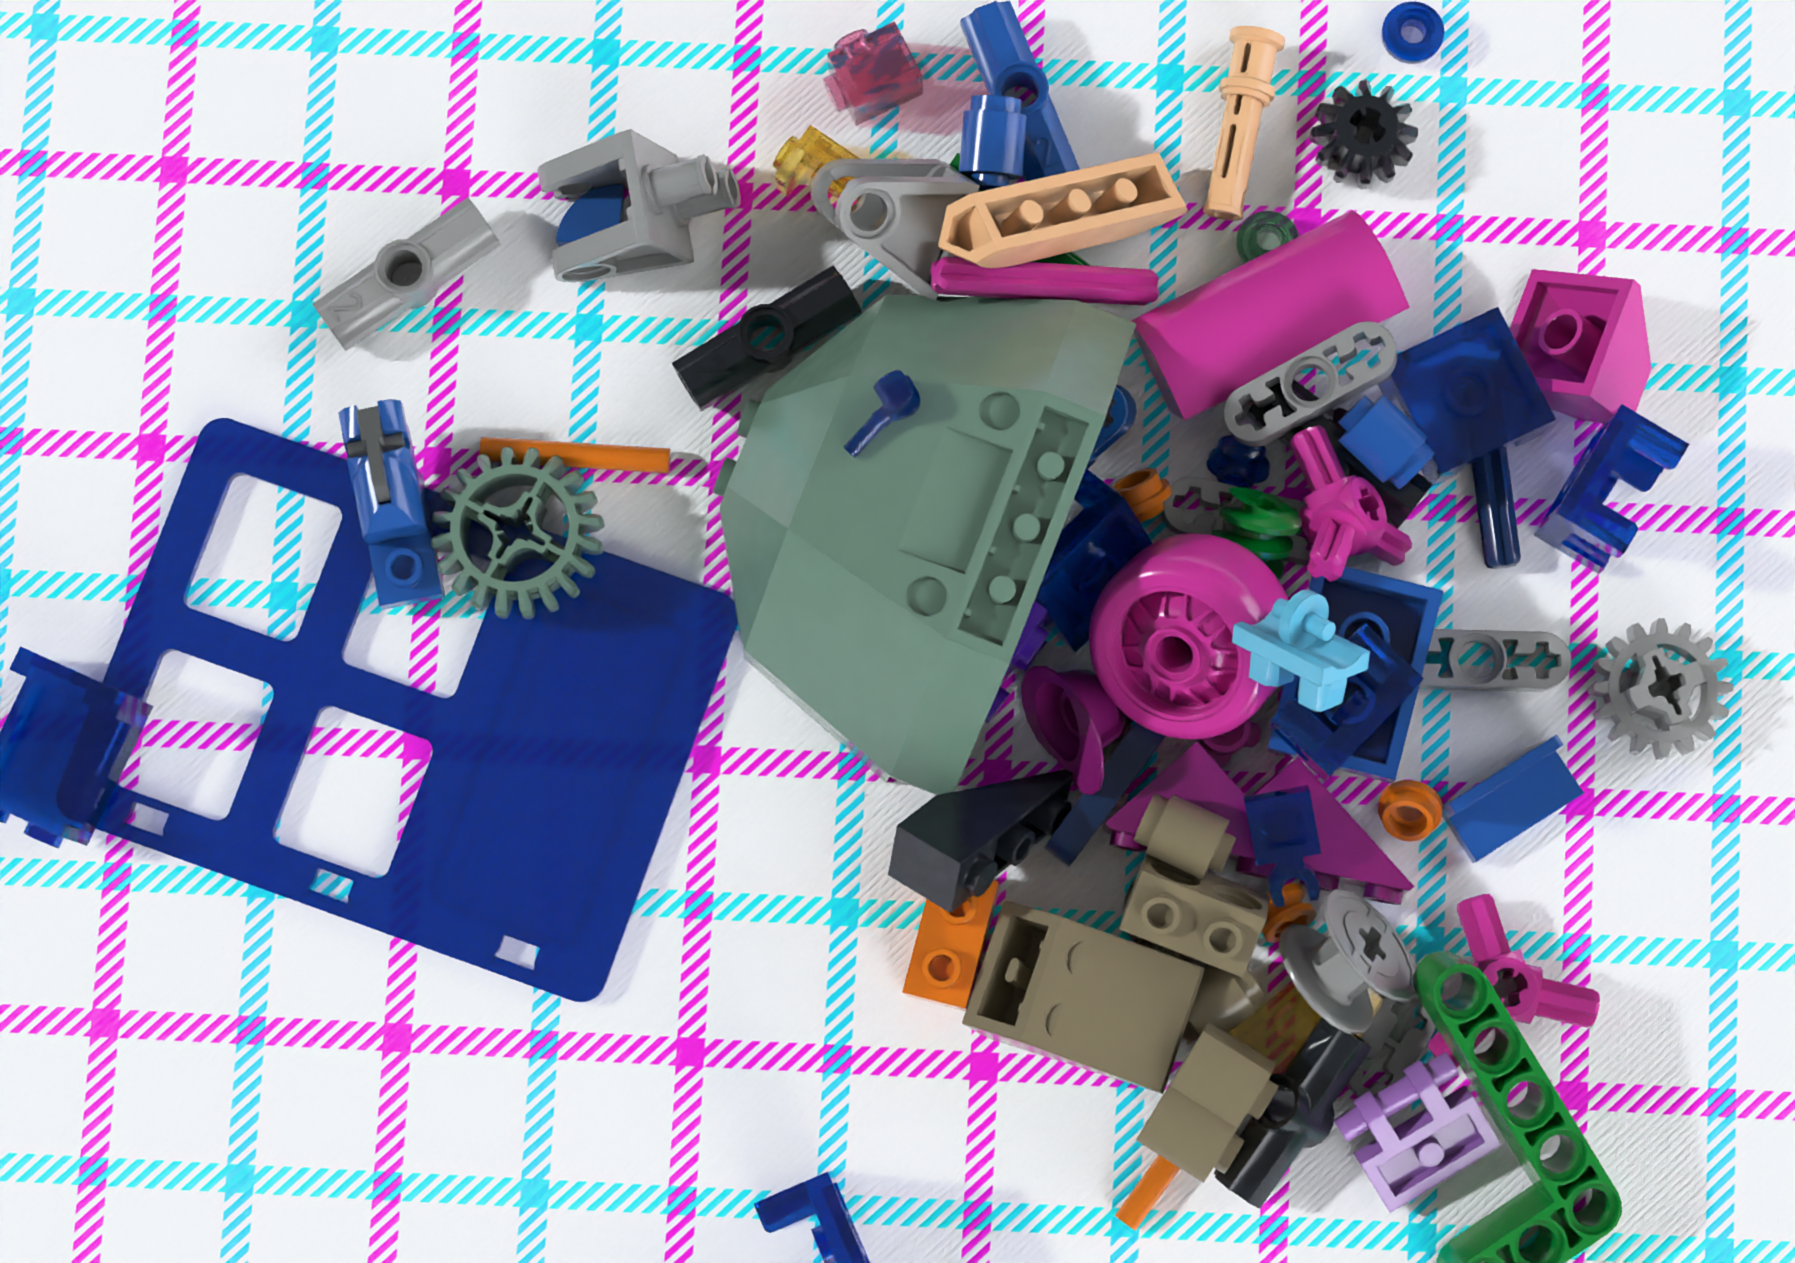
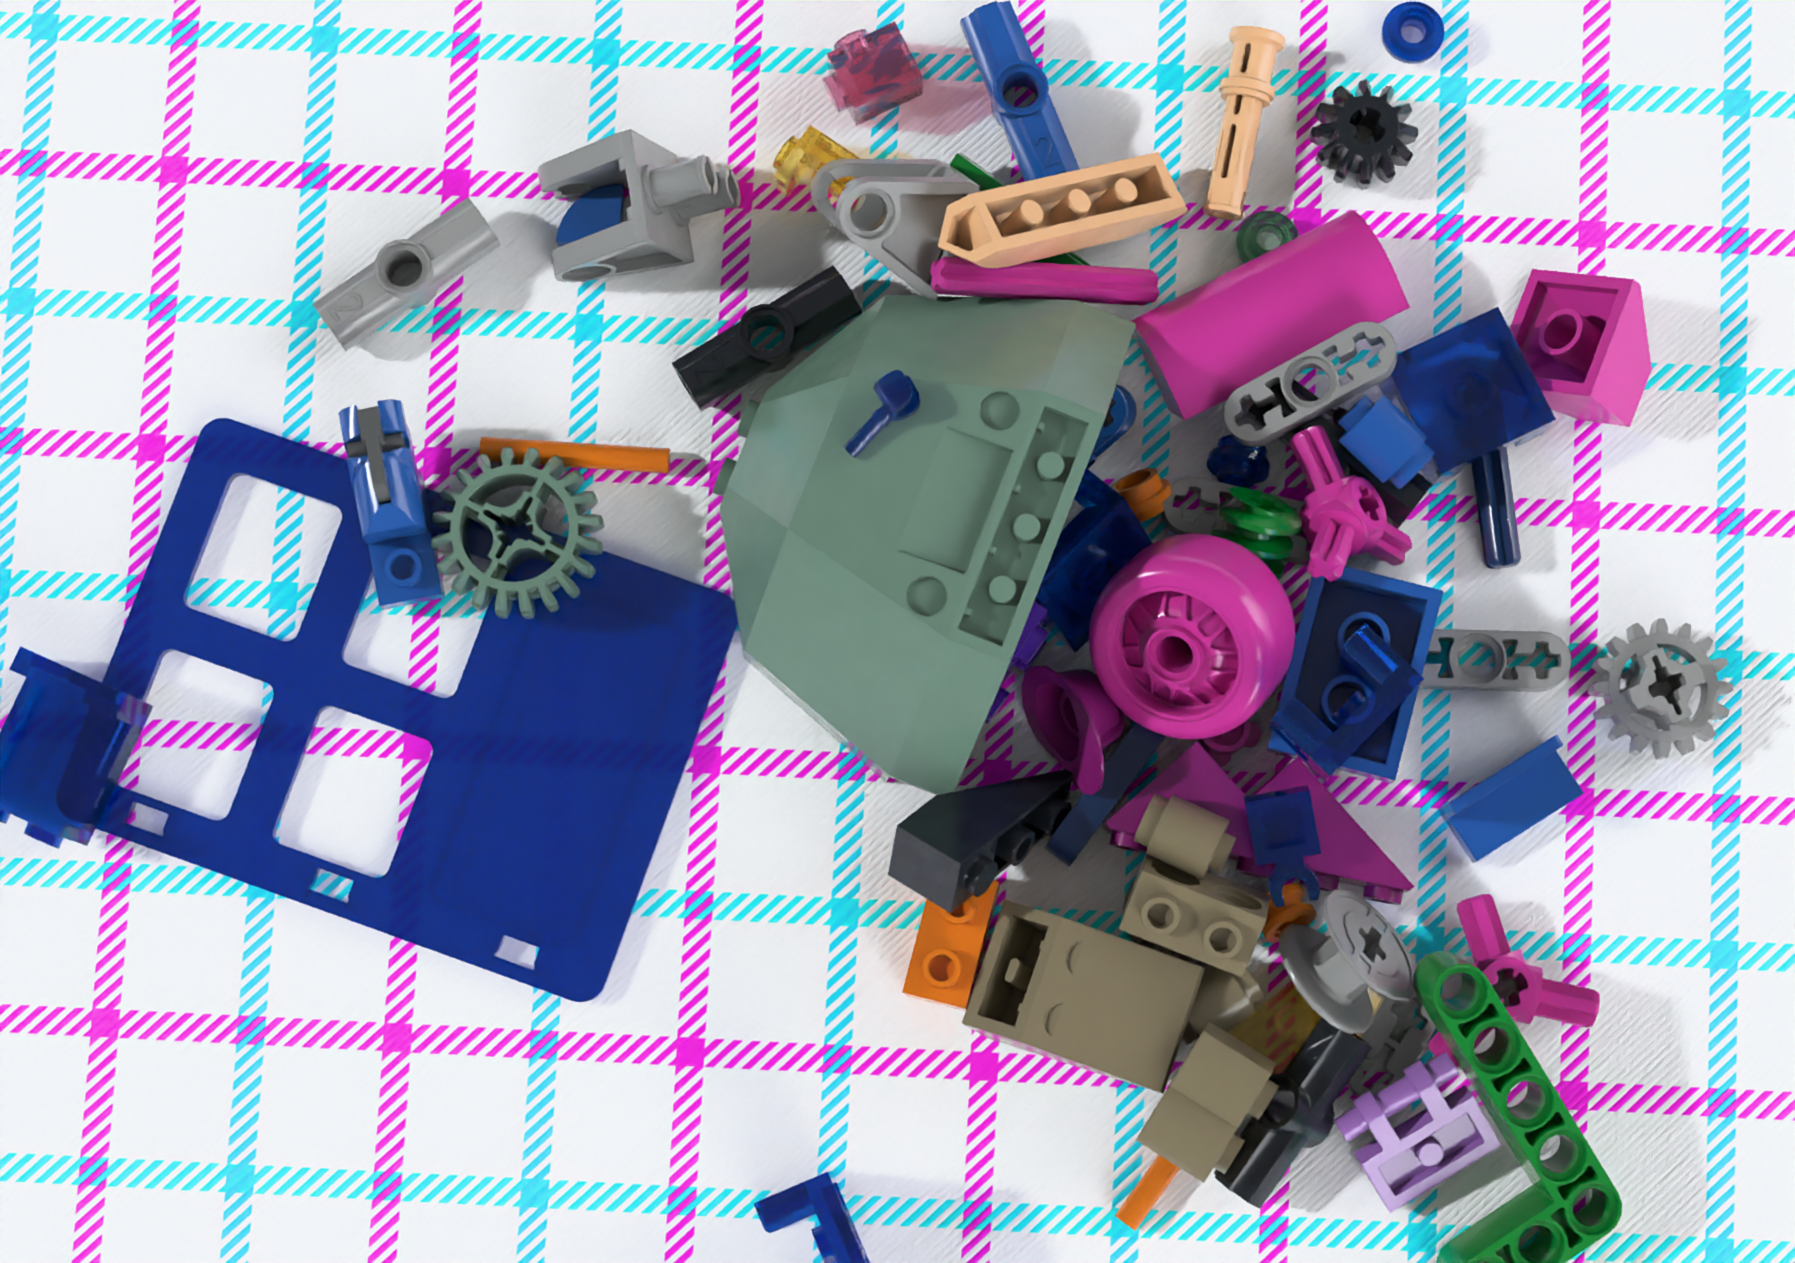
blue brick [959,95,1027,190] -> none
medium azure hips [1232,589,1370,712] -> none
orange plate [1378,780,1443,842] -> none
clear blue panel [1533,404,1690,574] -> none

